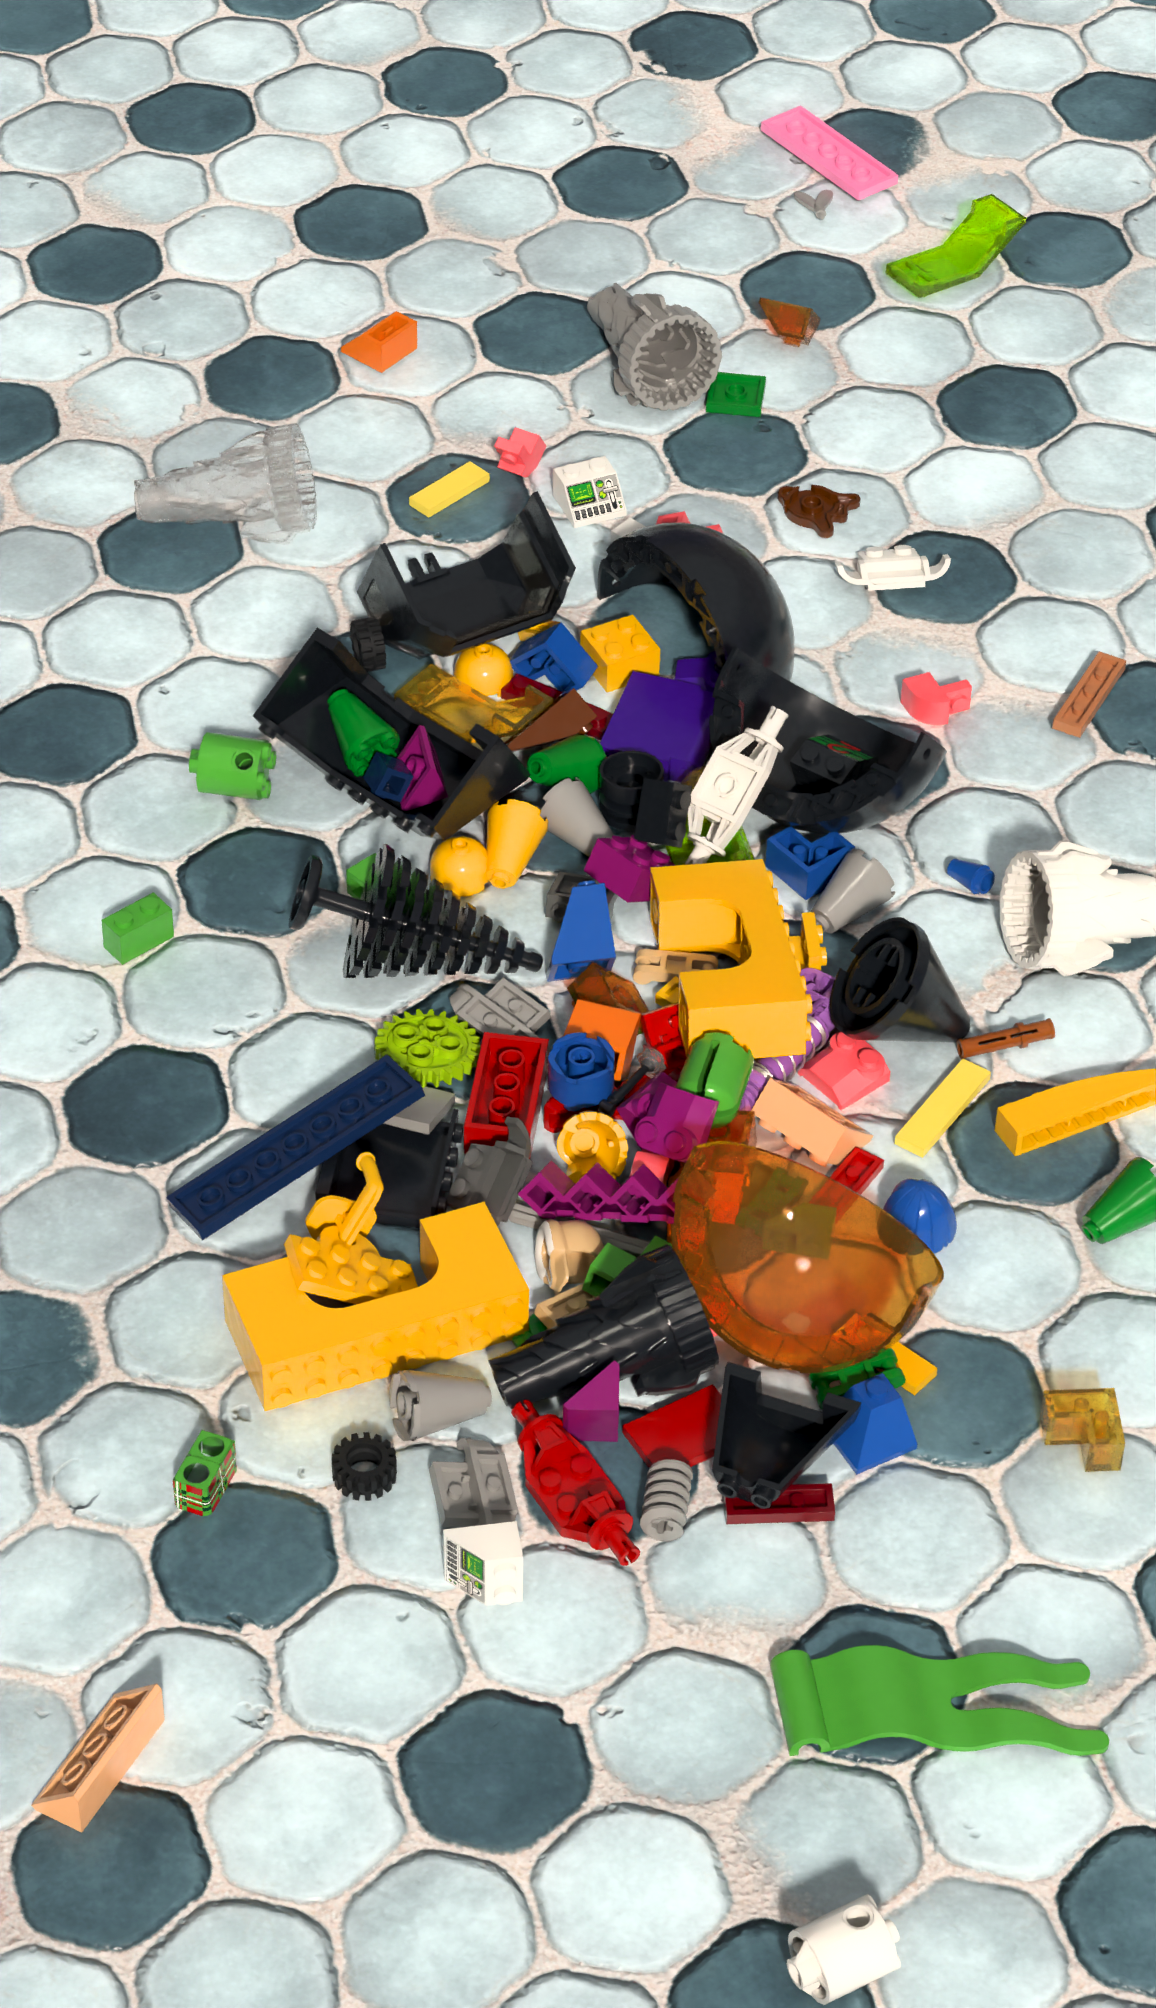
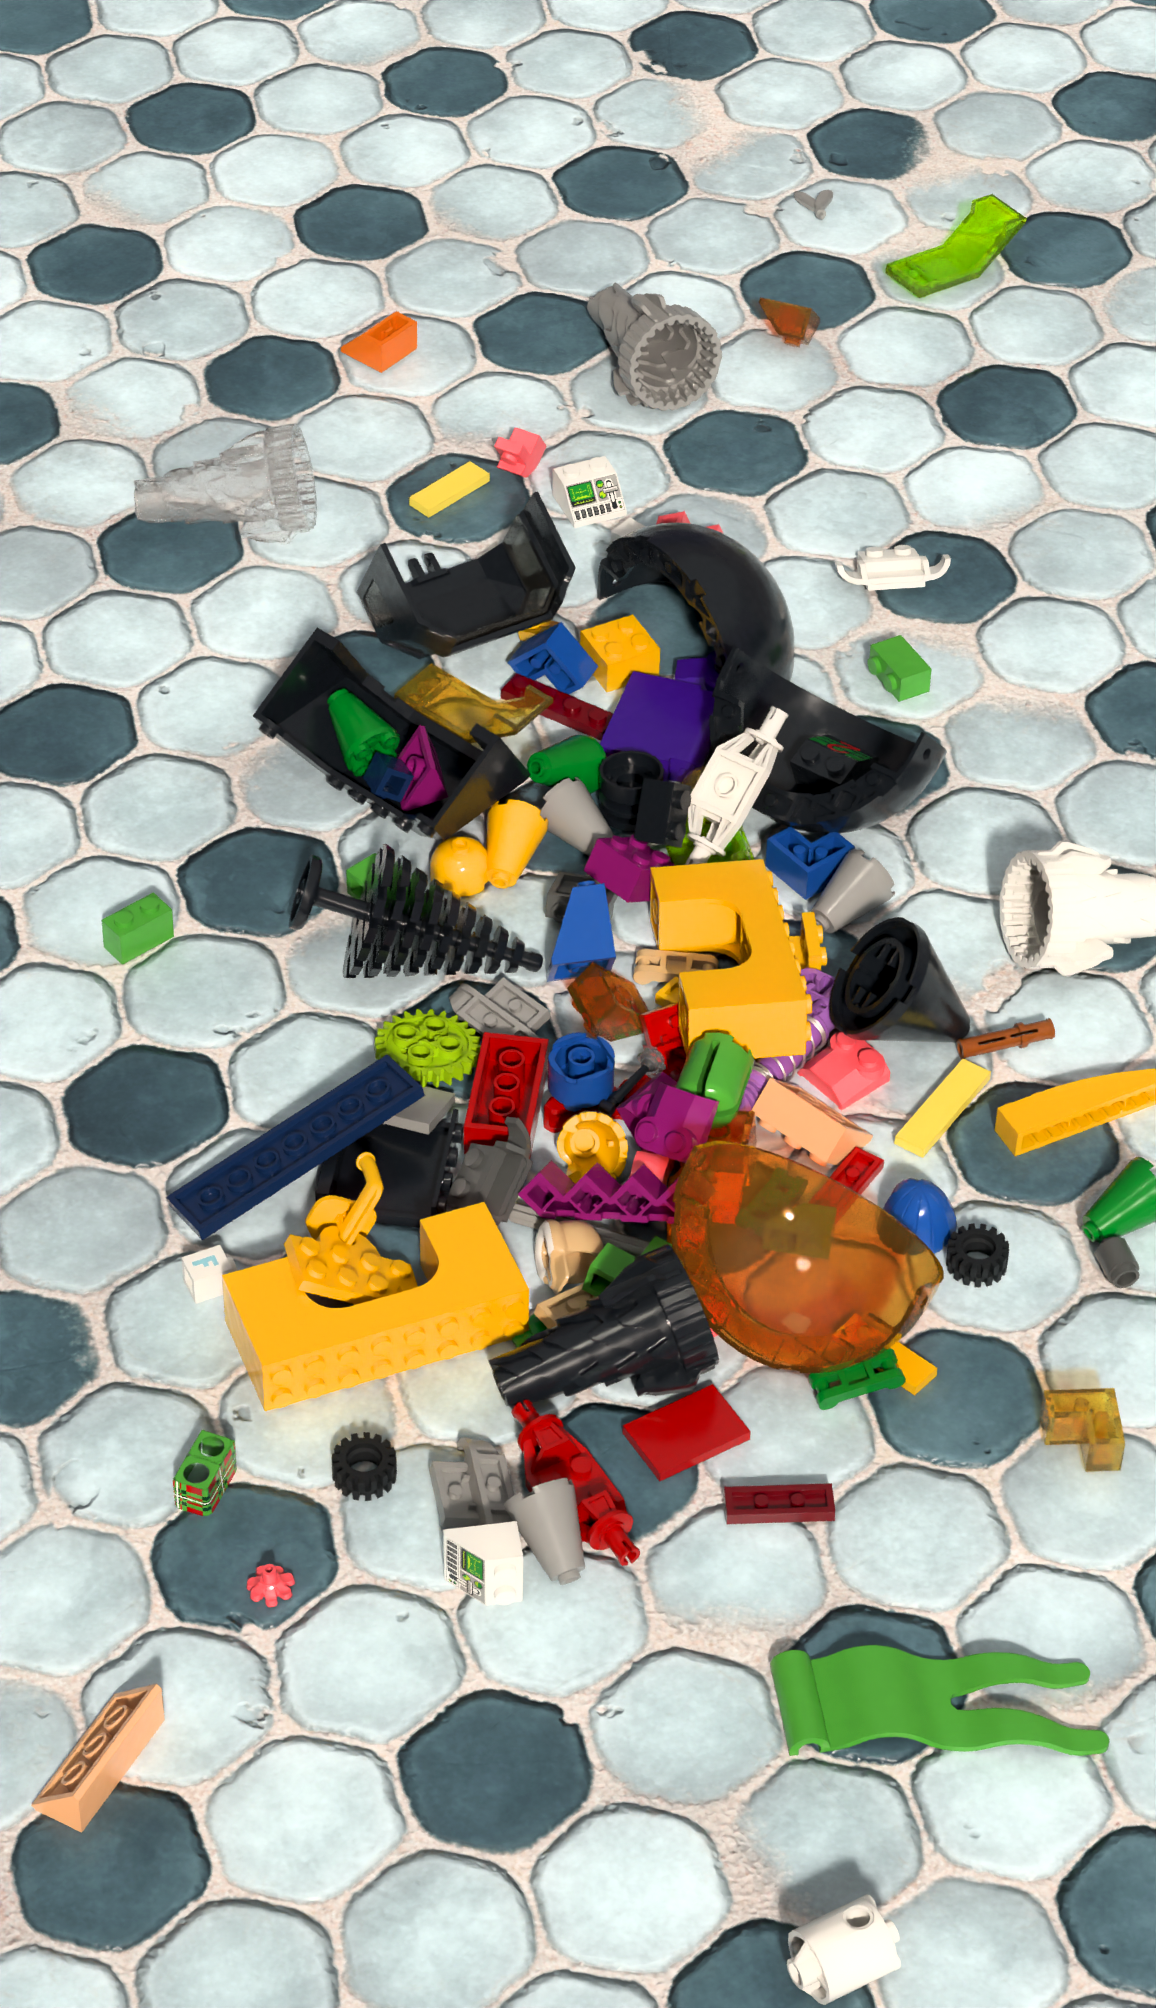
bright green cylinder [189,732,276,800] -> none
black tyre [350,617,386,672] -> none
light grey cone [389,1370,492,1441] -> none
yellow cylinder [454,643,513,700] -> none
reddish brown slope [504,688,597,752] -> none
orange slope [563,999,641,1081] -> none
magenta slope [563,1360,620,1442] -> none
light grey piece [640,1459,693,1542] -> none
green tile [706,372,766,417] -> none
black cone [712,1362,861,1509] -> none
bright pink plate [761,105,898,201] -> none
reddish brown tile [778,485,861,538] -> none
blue slope [833,1373,918,1475] -> none
coral brick [900,672,972,725] -> none
blue cone [947,859,995,894] -> none
nougat plate [1052,651,1126,738] -> none
none -> white brick [181,1245,237,1304]
none -> coral plant [246,1564,295,1607]
none -> light grey cone [504,1478,585,1585]
none -> bright green brick [867,635,932,702]
none -> black tyre [946,1223,1010,1288]
none -> dark grey brick [1095,1237,1140,1288]

